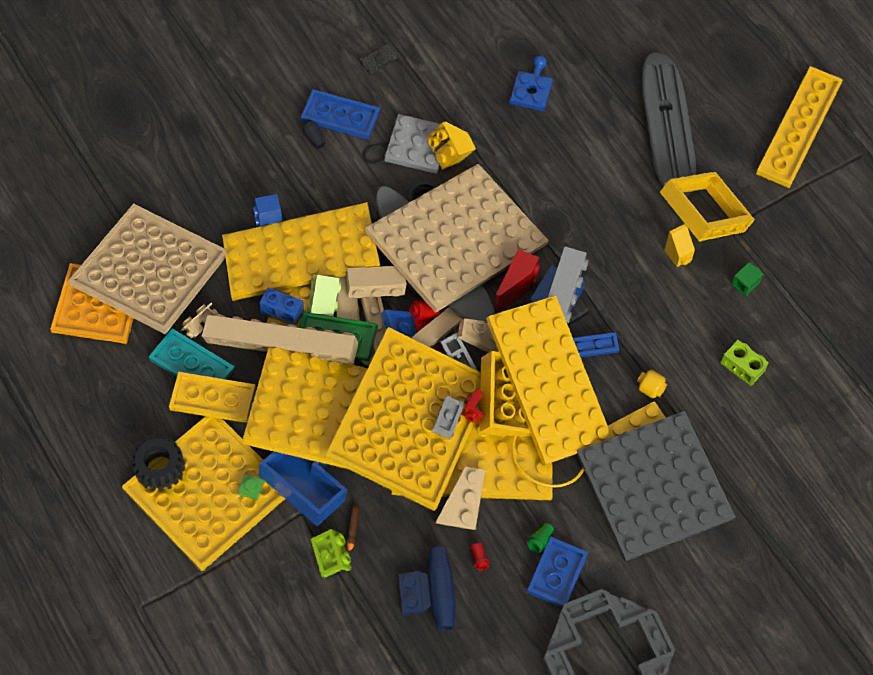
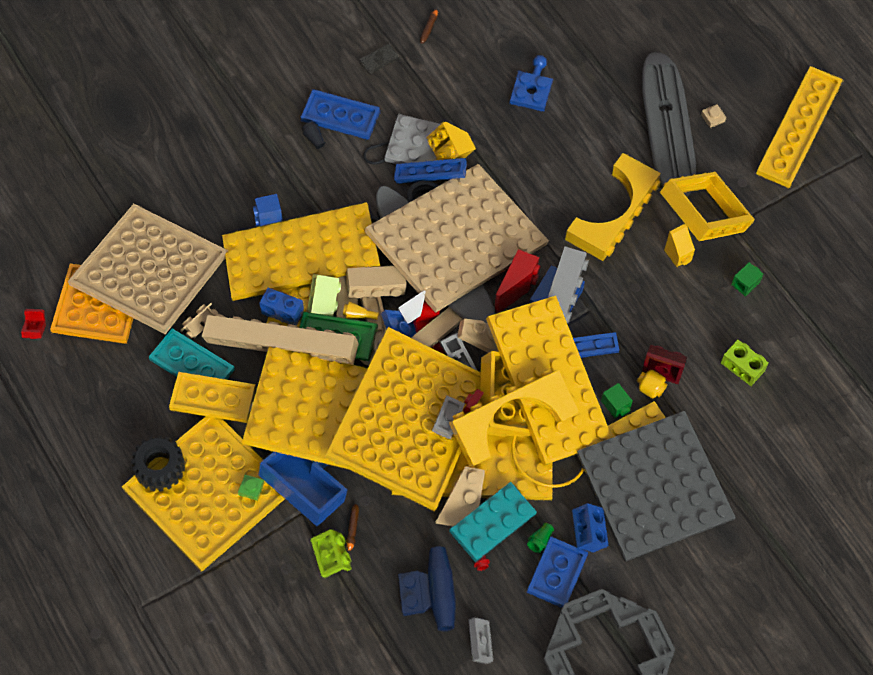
none -> red bracket [21,309,46,339]
none -> yellow cone [343,301,379,320]
none -> blue plate [394,158,467,183]
none -> white sticker [399,291,426,324]
none -> reddish brown piece [420,10,438,44]
none -> yellow arch [449,368,579,466]
none -> teal plate [449,482,537,562]
none -> light grey plate [469,618,493,664]
none -> yellow arch [565,153,661,261]
none -> blue brick [572,503,609,552]
none -> green brick [601,383,633,418]
none -> dark red slope [641,345,687,384]
none -> tan plate [701,105,726,128]

